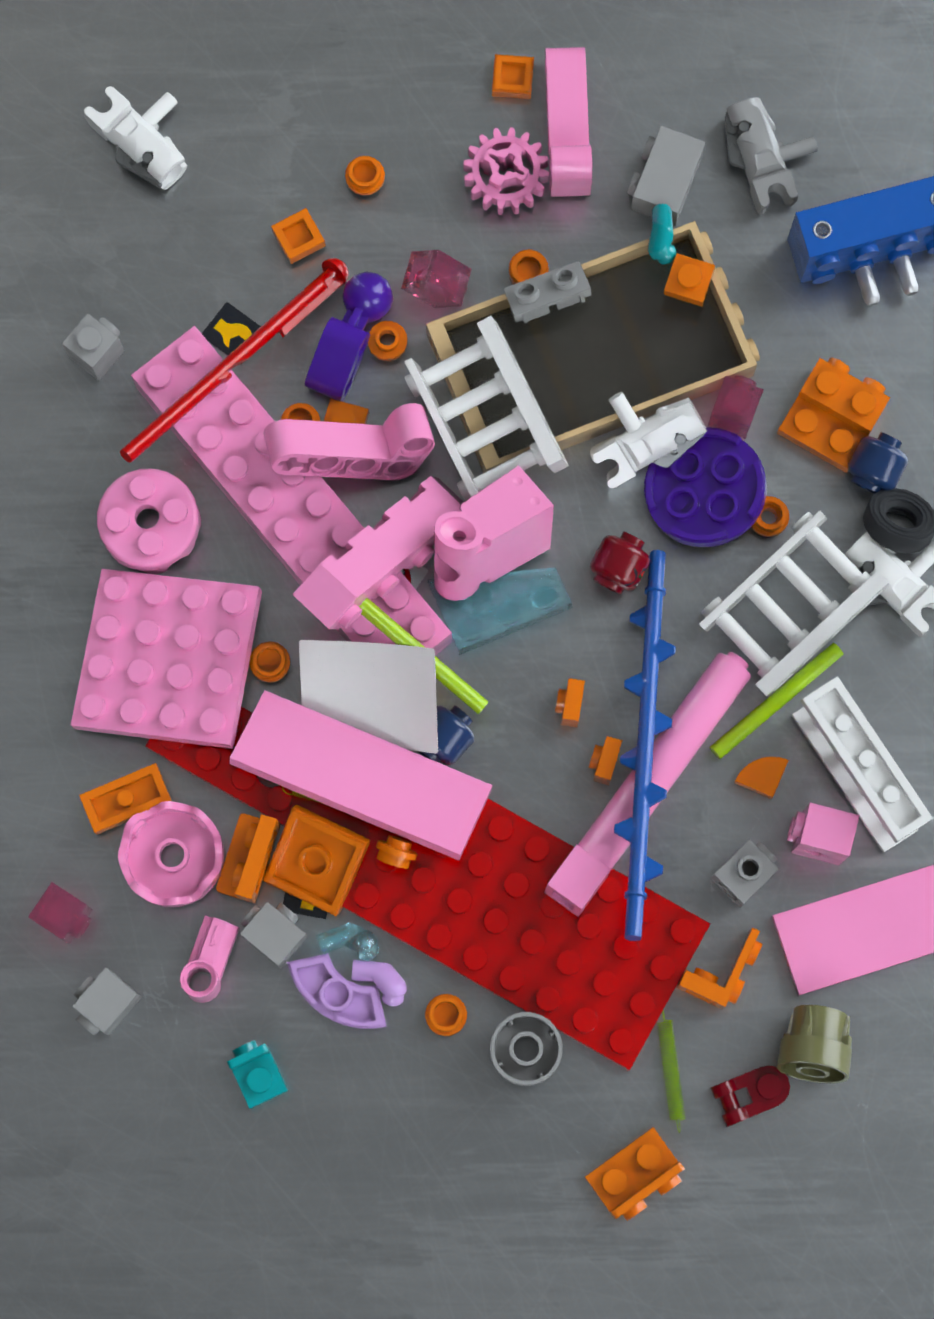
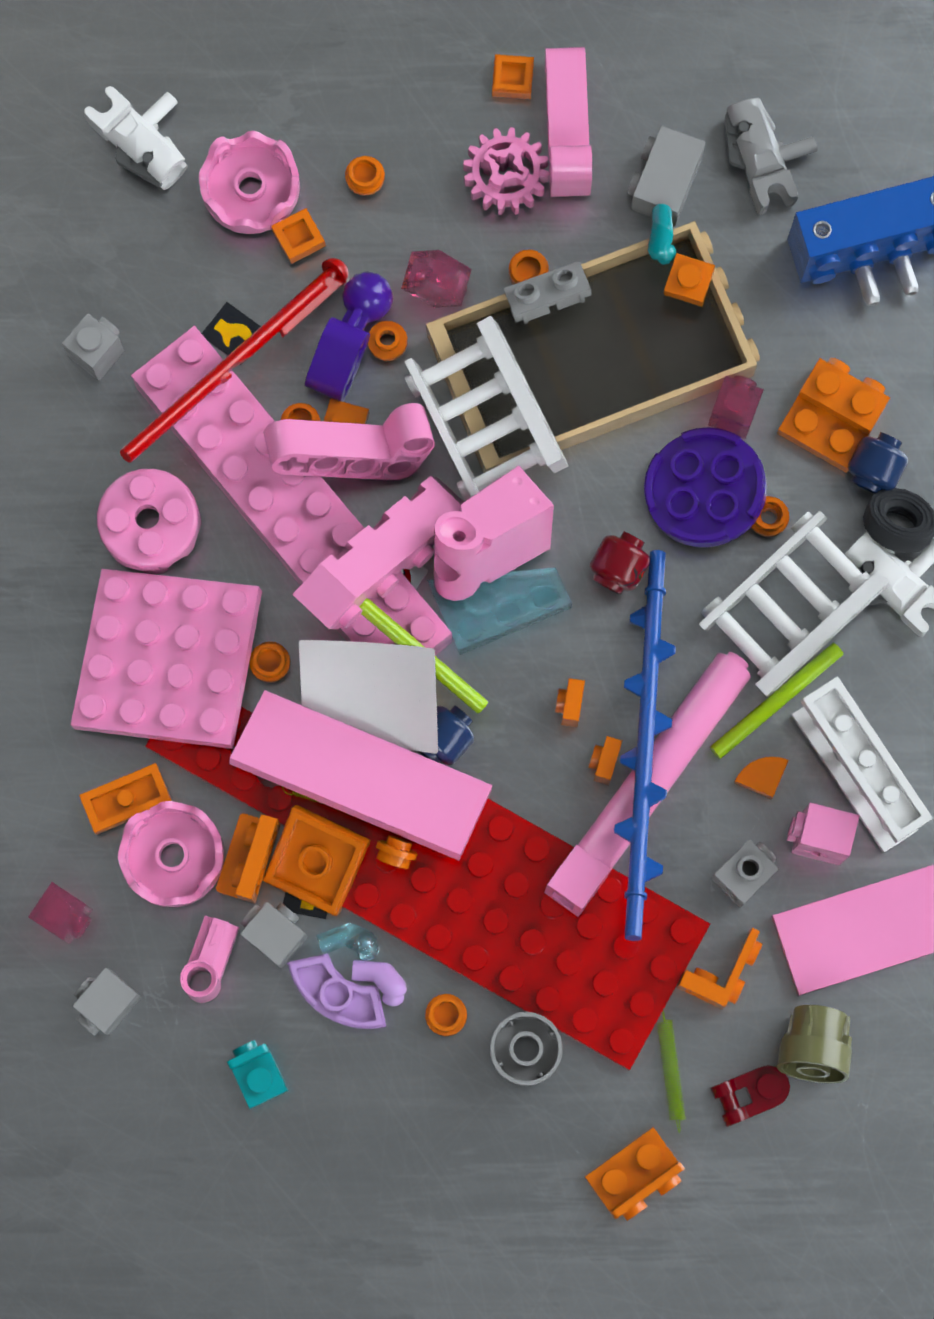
white piece [590,392,707,488] -> none
none -> bright pink plate [199,131,300,234]

